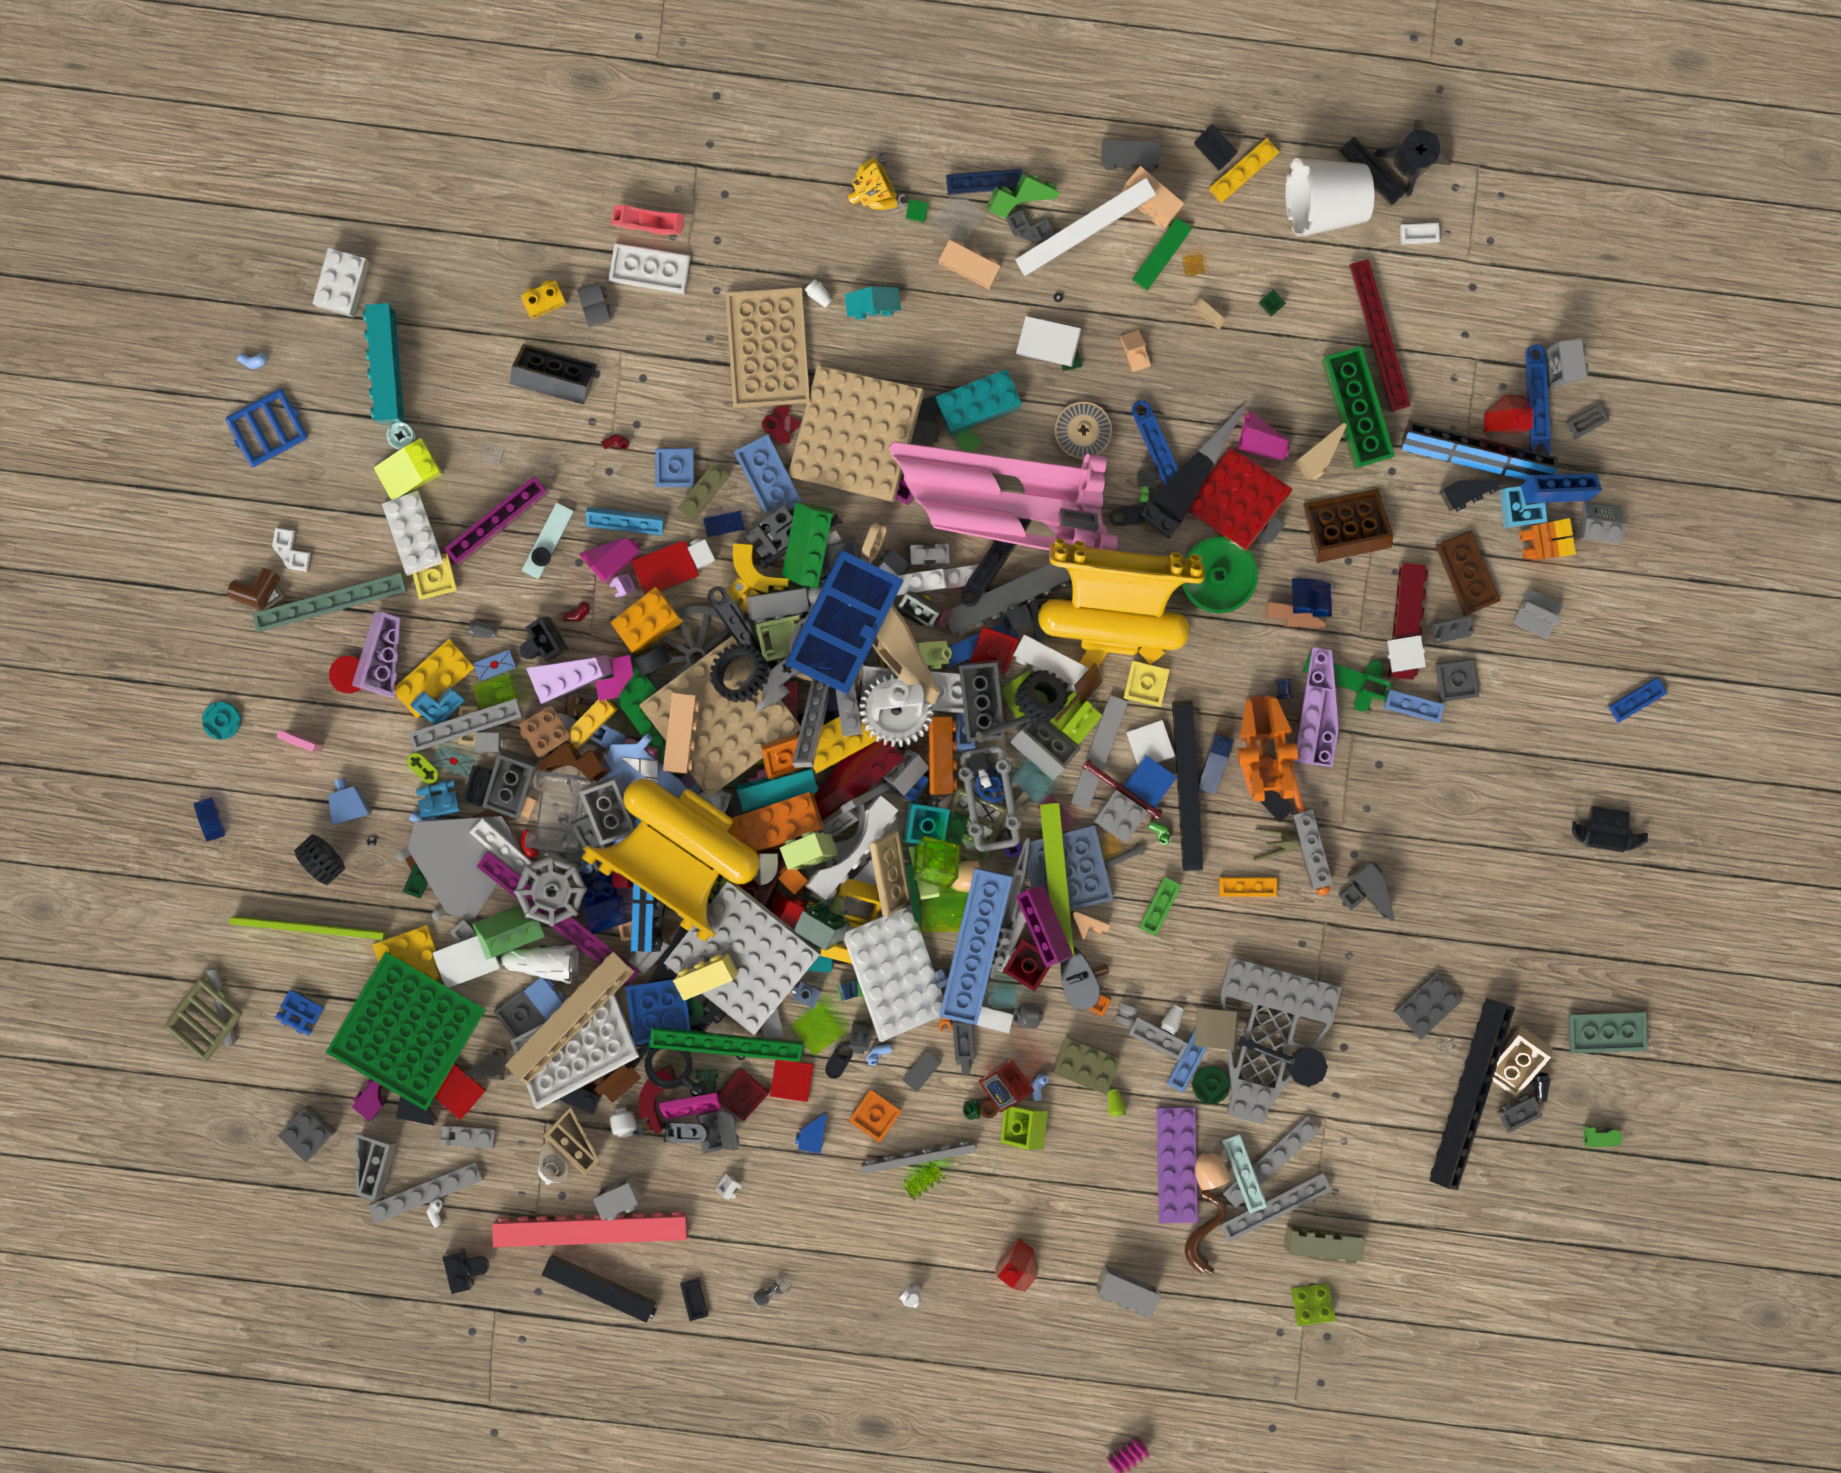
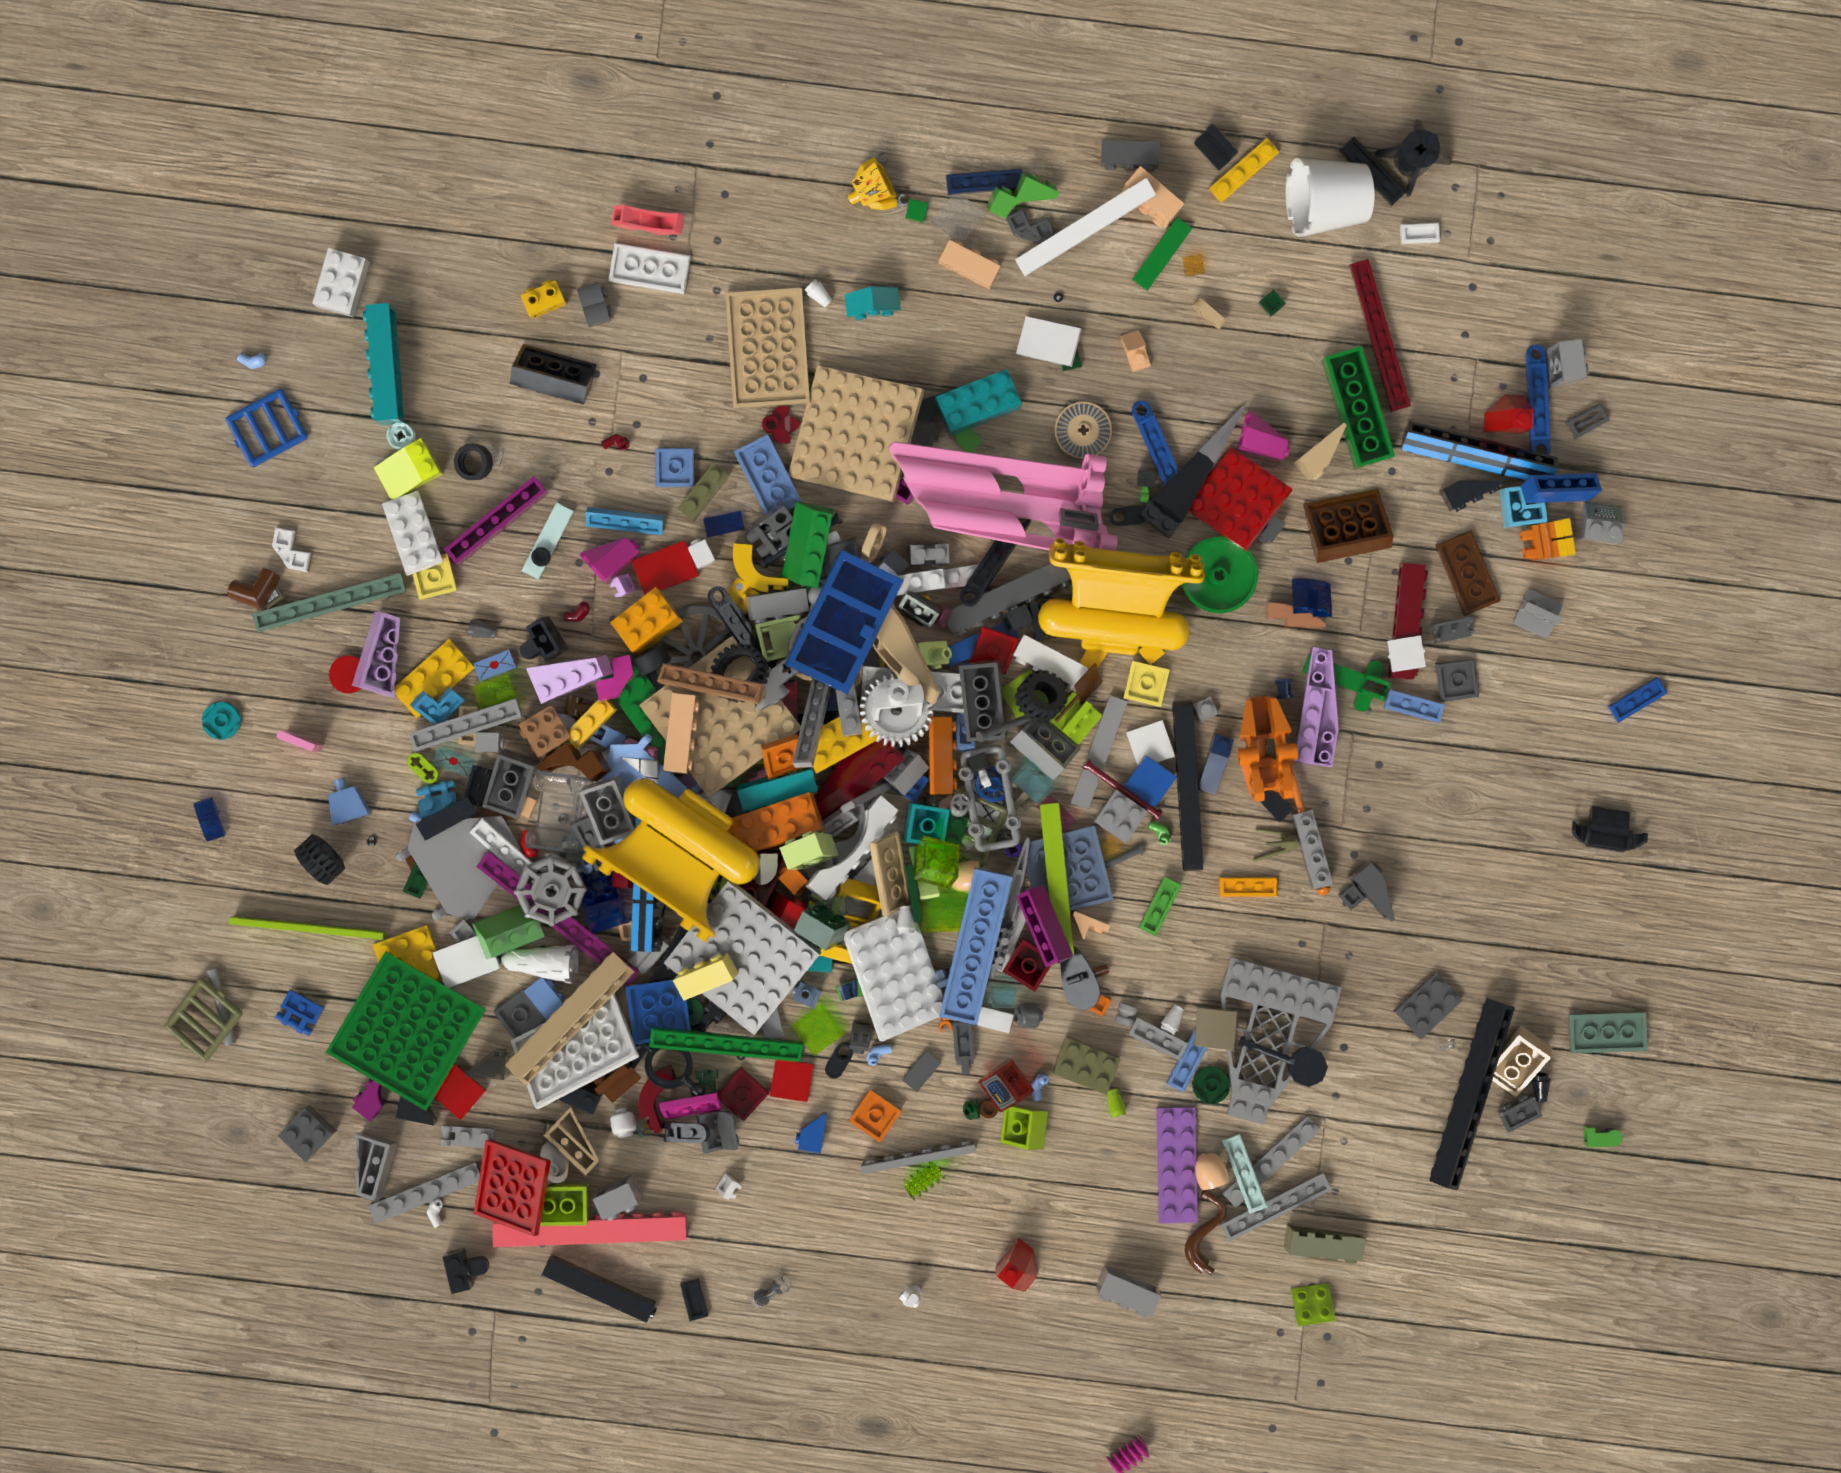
none -> black tile [416,796,477,841]
none -> black tyre [454,444,493,480]
none -> red plate [473,1139,551,1236]
none -> lime slope [540,1183,589,1226]
none -> medium nougat tile [657,663,766,704]
none -> white cone [897,906,916,935]
none -> light grey wheel [949,794,970,817]
none -> light grey plate [1193,697,1218,722]

